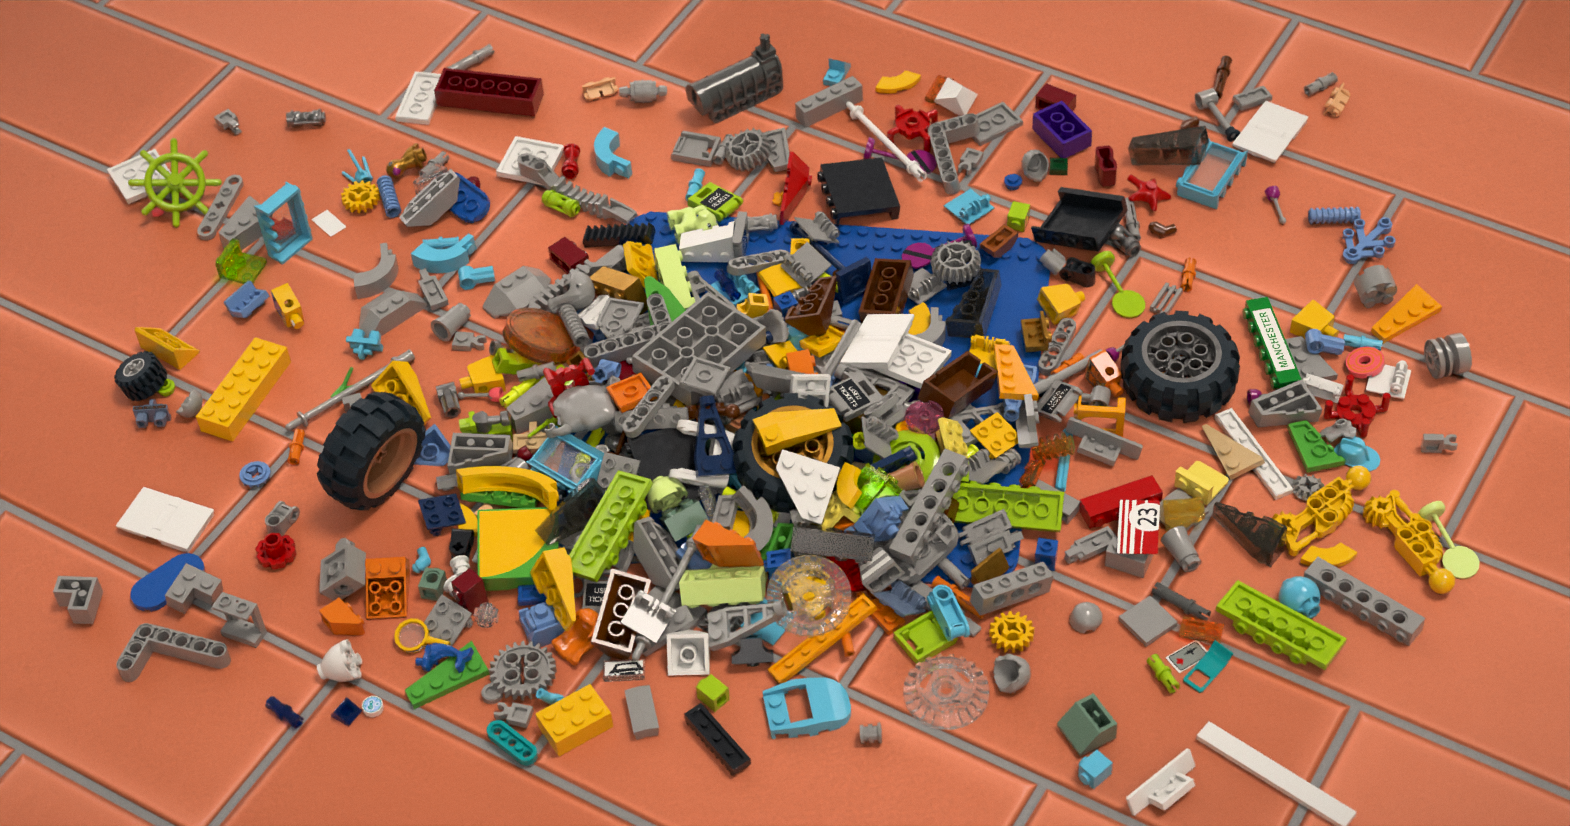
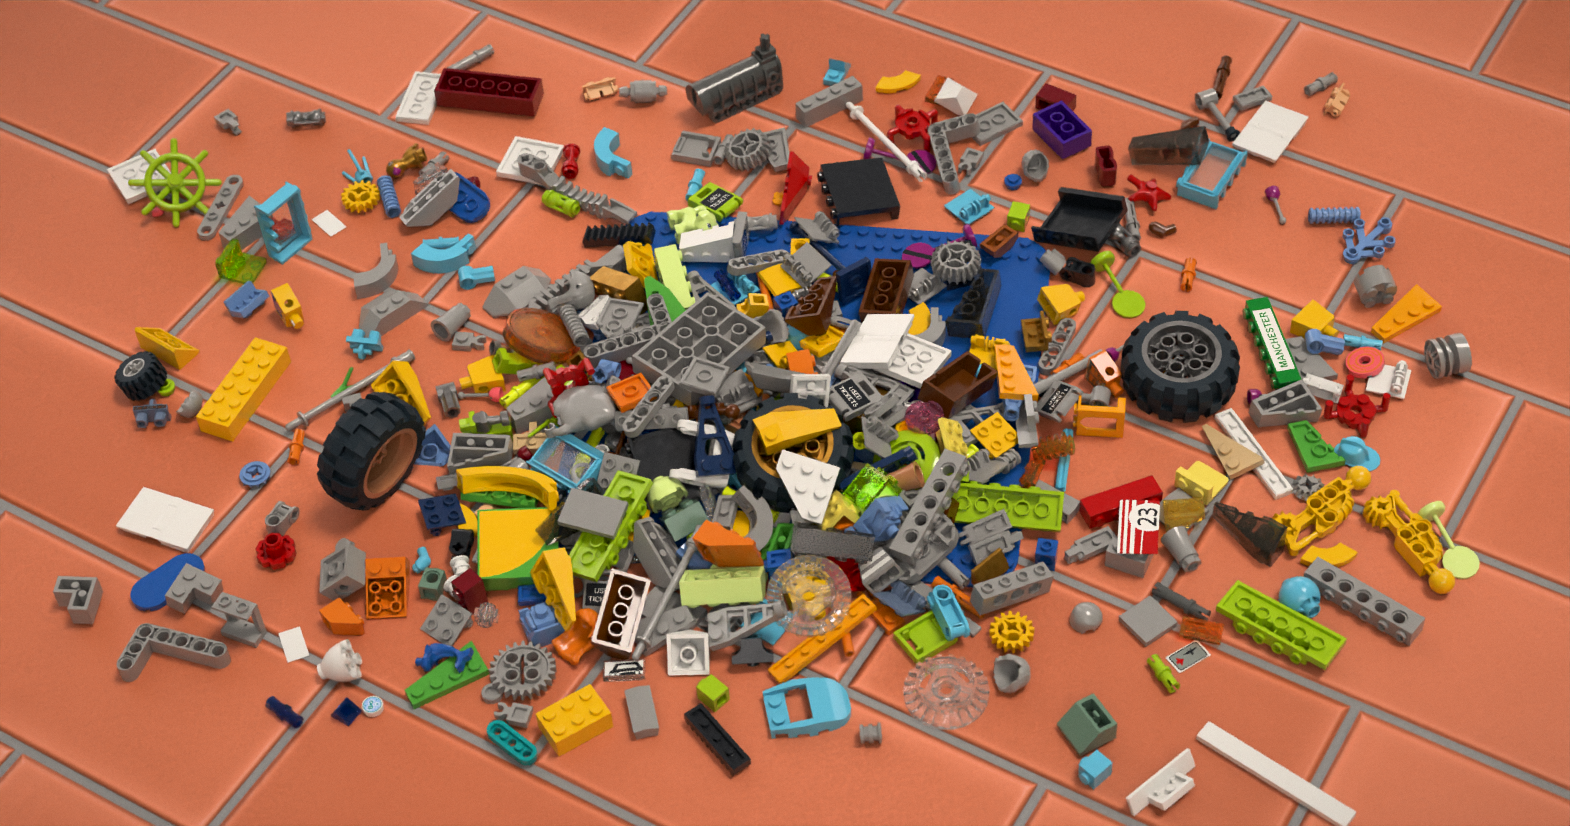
piece [394,618,451,654] -> none
light grey hinge [418,268,449,311] -> none
medium azure arm [536,688,565,705] -> none
dark red brick [548,237,589,274] -> none
hinge [620,590,676,643] -> none
yellow tile [837,462,863,509] -> none
dark green tile [1050,158,1068,175] -> none
light grey bracket [1065,417,1143,467] -> none
light grey tile [1150,283,1183,315] -> none
teal piece [1183,640,1233,693] -> none
light grey plate [1320,419,1357,443] -> none
light grey plate [1421,434,1458,453] -> none
none -> white sticker [278,626,309,663]
none -> light grey tile [557,488,629,539]

